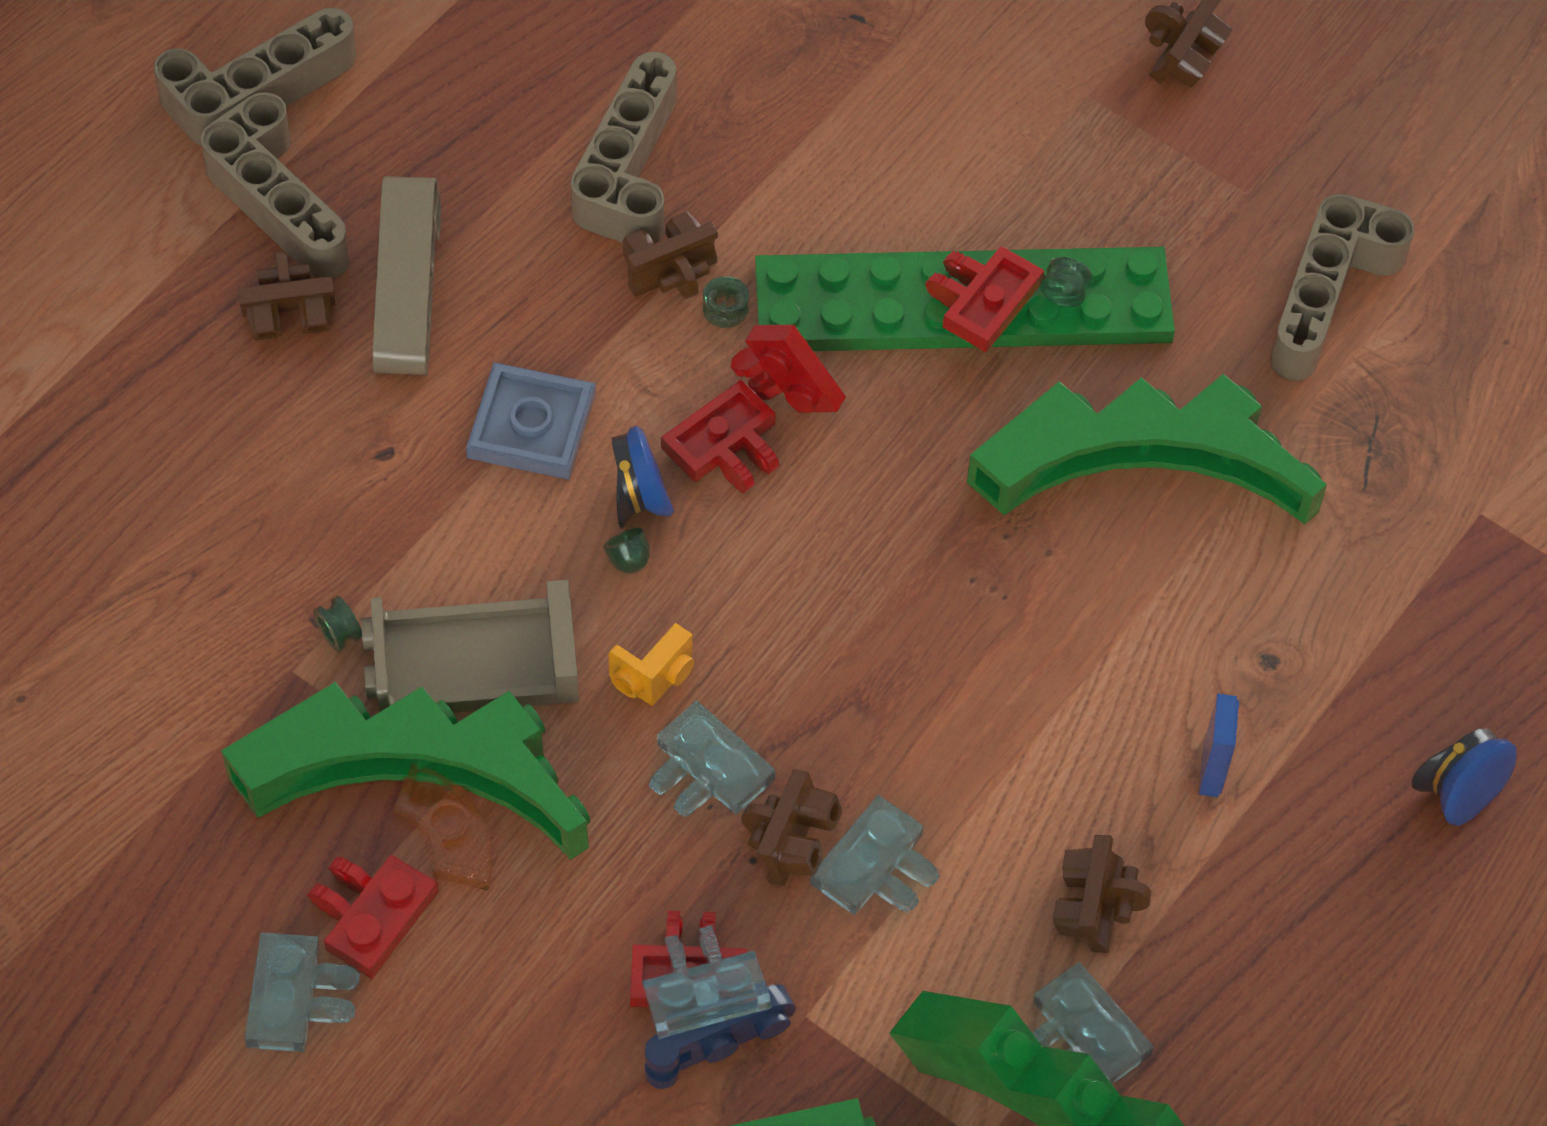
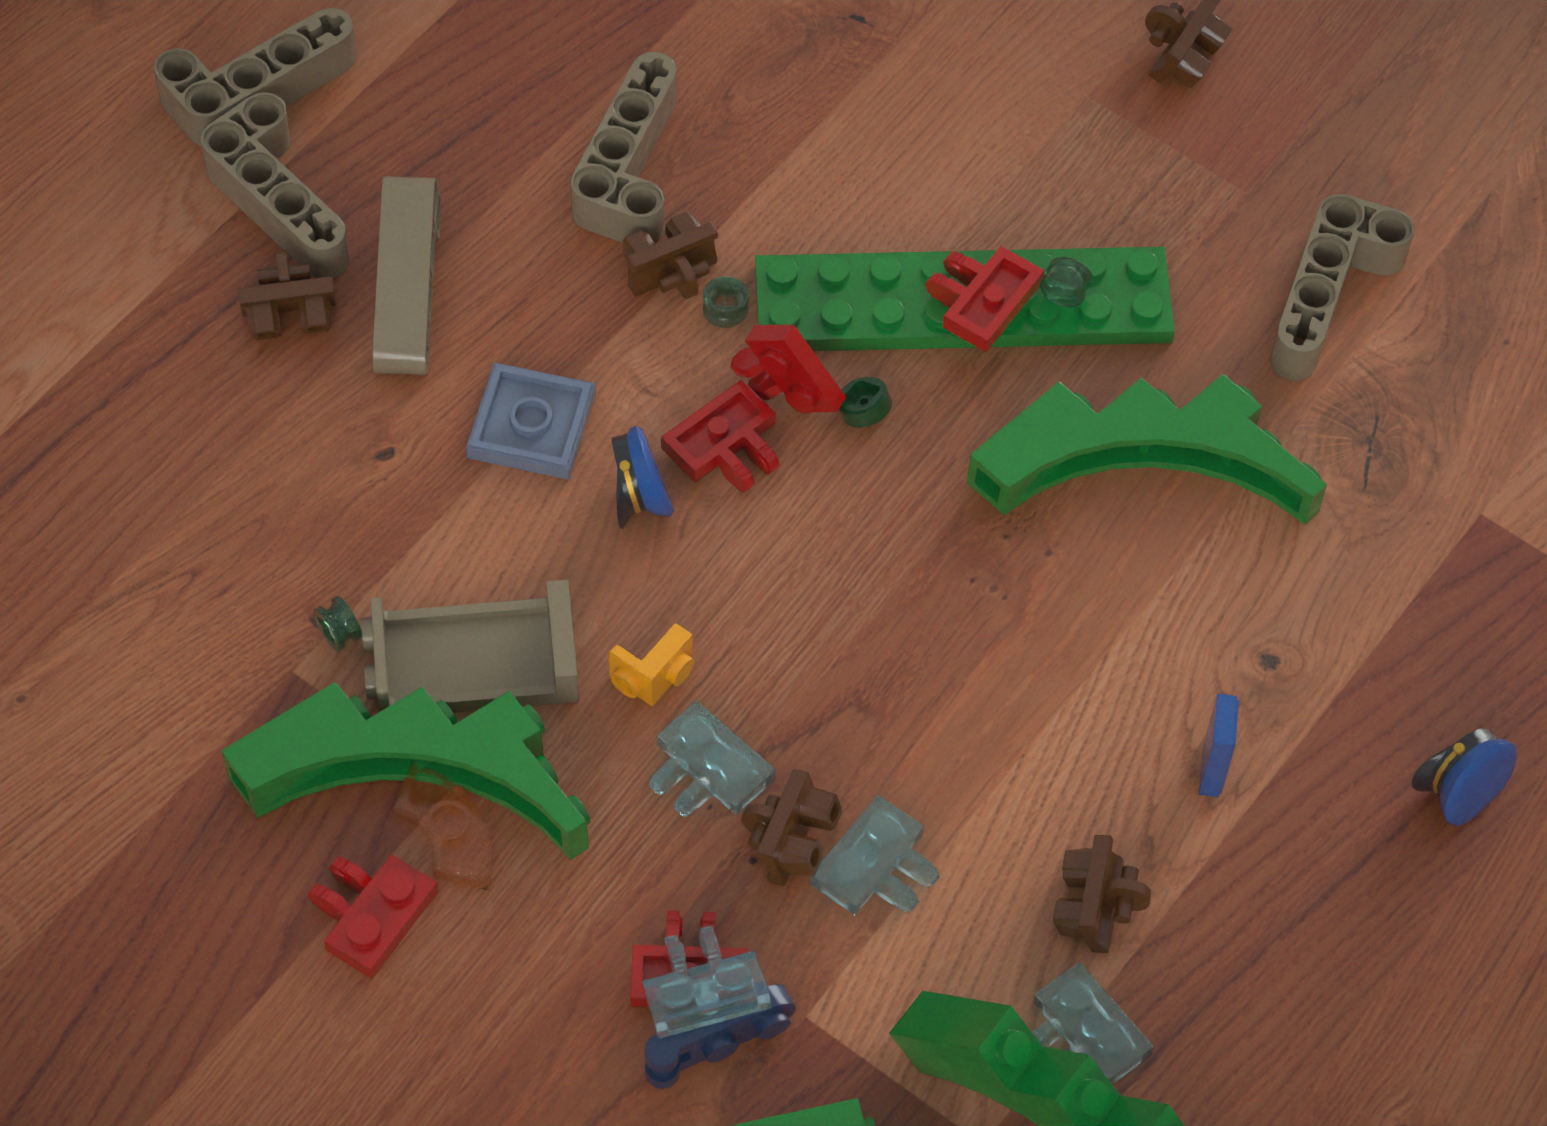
clear light blue hinge [244,932,360,1052] -> none
clear green hinge [603,528,650,573] -> none
none -> dark green tile [839,377,892,428]

